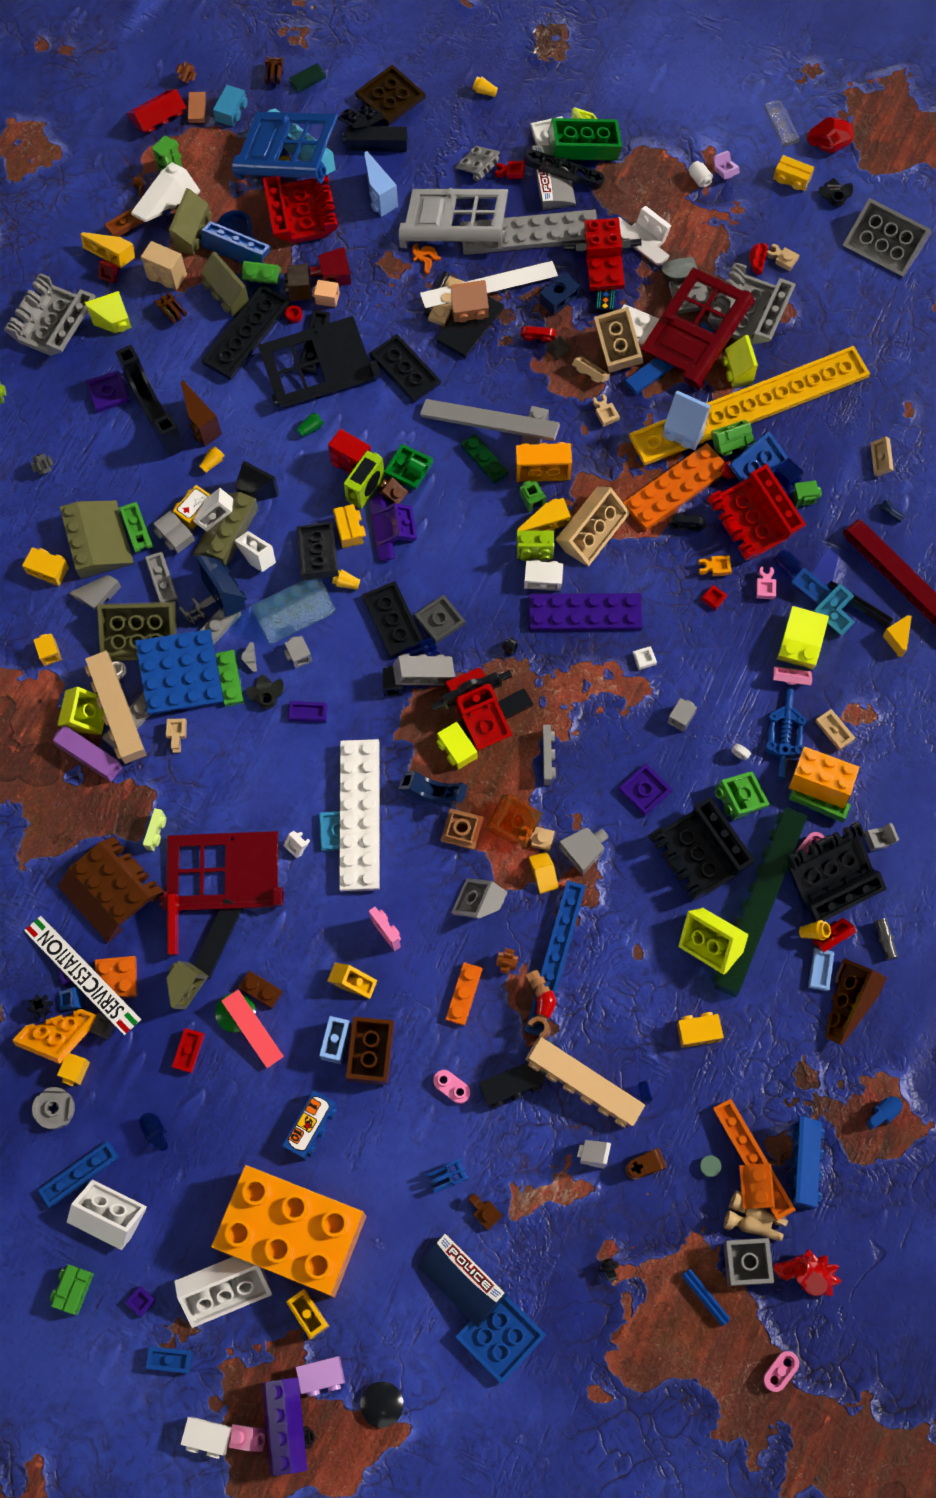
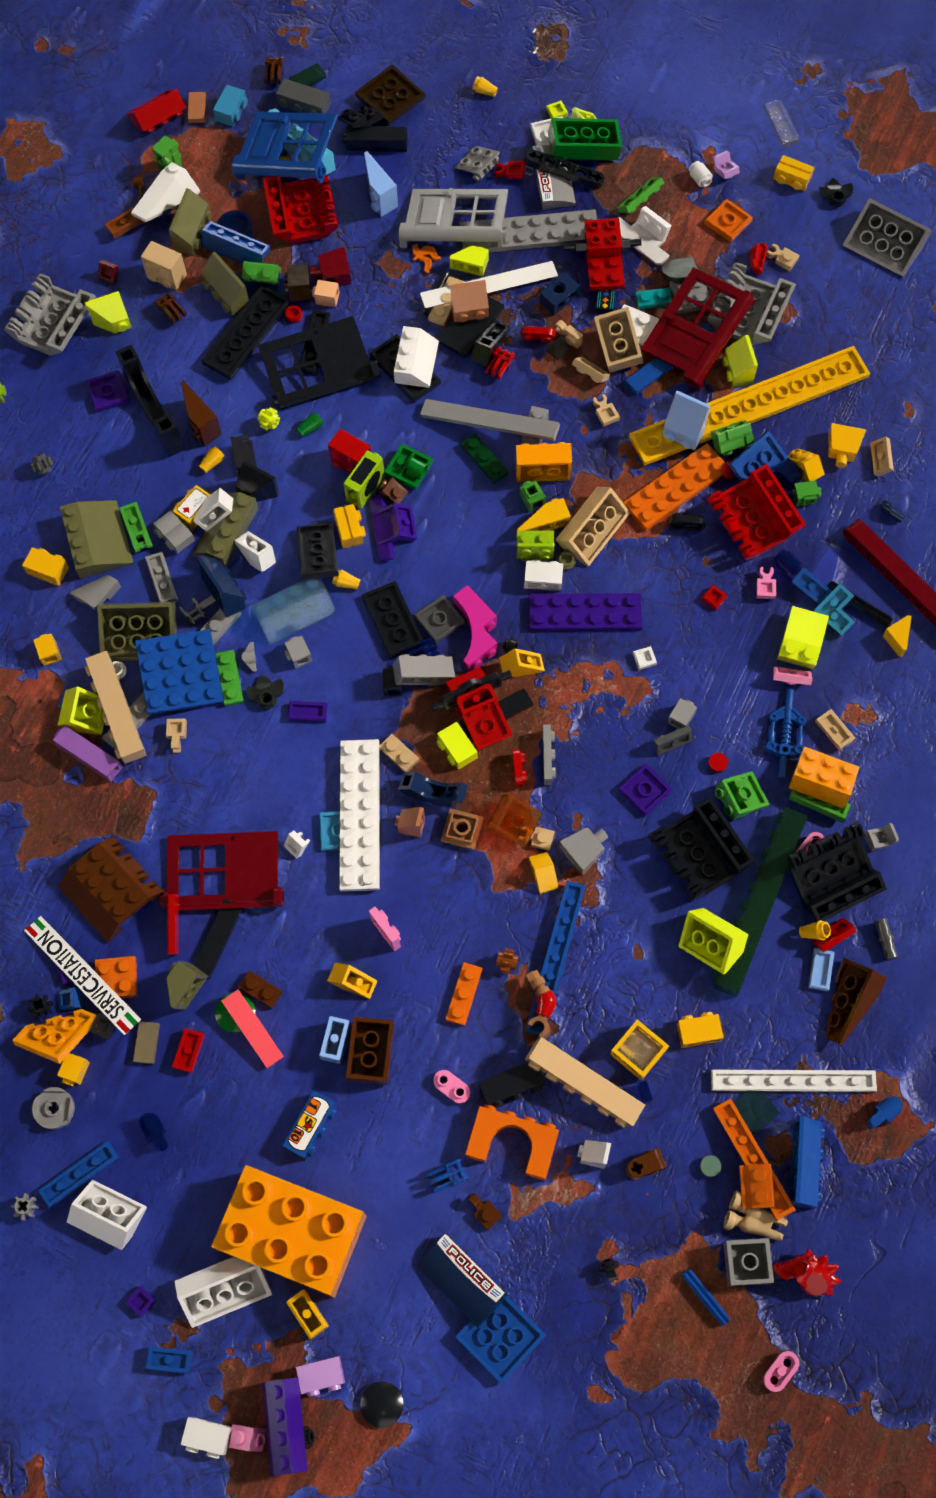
bright green brick [50,1264,94,1315] -> none
yellow slope [80,232,135,268] -> none
yellowish green plate [143,808,166,852] -> none
dark orange gear [175,61,197,83] -> none
light grey slope [451,878,507,919] -> none
light orange plate [698,555,732,576] -> none
white tile [731,743,751,760] -> none
red helmet [807,117,854,153] -> none
none -> light grey gear [11,1193,39,1221]
none -> dark tan tile [133,1021,160,1064]
none -> clear smoke hinge [230,435,257,475]
none -> neon yellow gear [258,407,280,431]
none -> dark grey brick [276,78,331,114]
none -> tan plate [379,734,419,772]
none -> white slope [394,326,439,388]
none -> nougat slope [395,807,425,838]
none -> neon yellow slope [450,245,489,277]
none -> dark pink arch [453,585,497,672]
none -> orange arch [465,1104,559,1181]
none -> black slope [471,320,511,367]
none -> red arm [484,346,515,380]
none -> yellow slope [499,649,545,677]
none -> red plate [512,749,527,787]
none -> neon yellow tile [546,100,568,119]
none -> tan plate [555,320,583,349]
none -> olive plate [557,552,576,570]
none -> piece [610,1019,669,1081]
none -> bright green plate [616,177,664,214]
none -> teal plate [635,287,672,310]
none -> dark grey plate [654,725,692,756]
none -> orange tile [704,199,753,242]
none -> red tile [708,753,728,773]
none -> white tile [711,1070,877,1092]
none -> piece [733,1091,780,1134]
none -> yellow slope [787,449,825,482]
none -> yellow torso [828,423,866,468]

